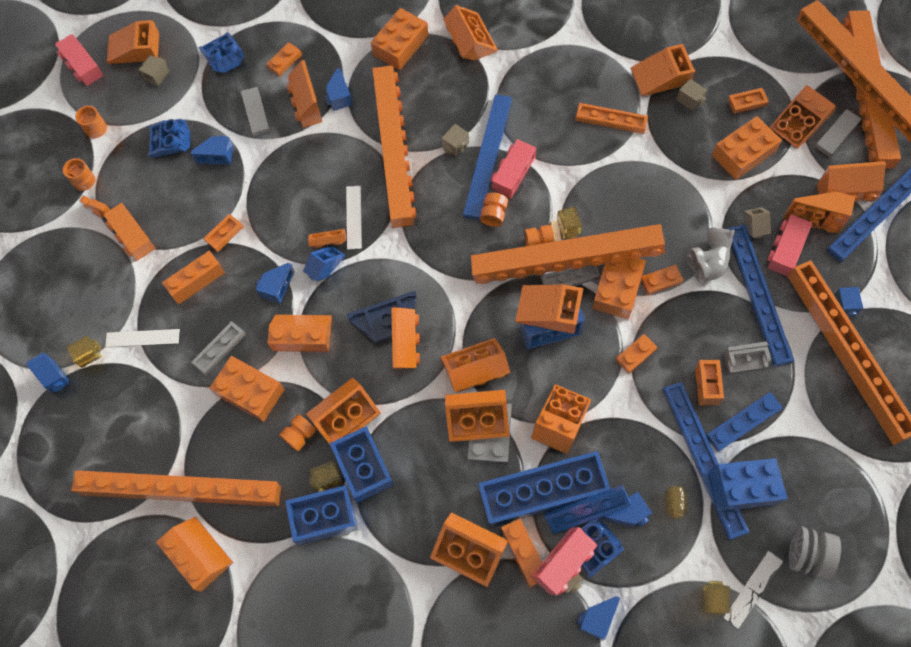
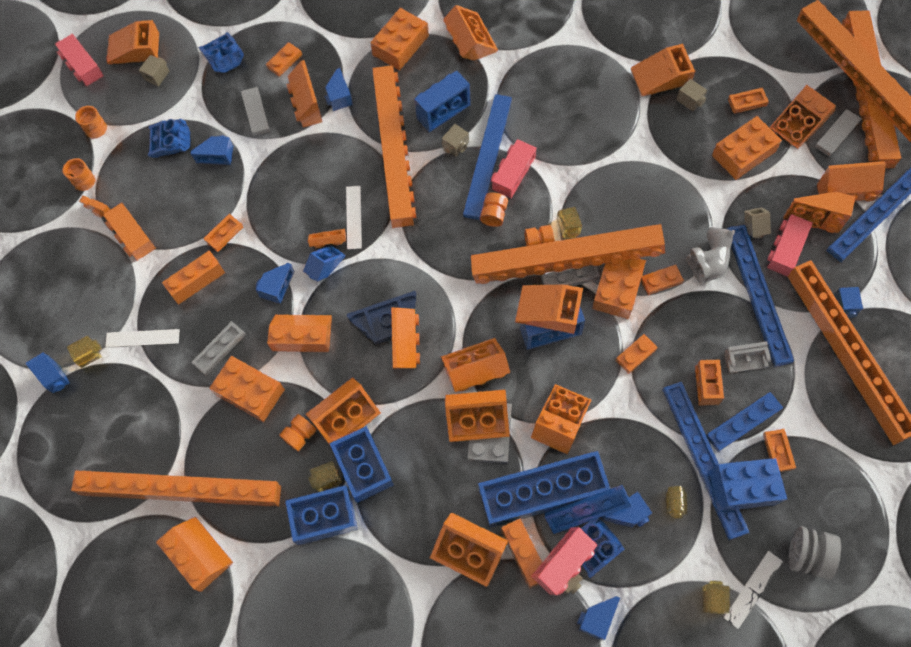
orange tile [575,103,648,134] -> none
none -> blue brick [414,70,470,133]
none -> orange plate [763,429,796,472]

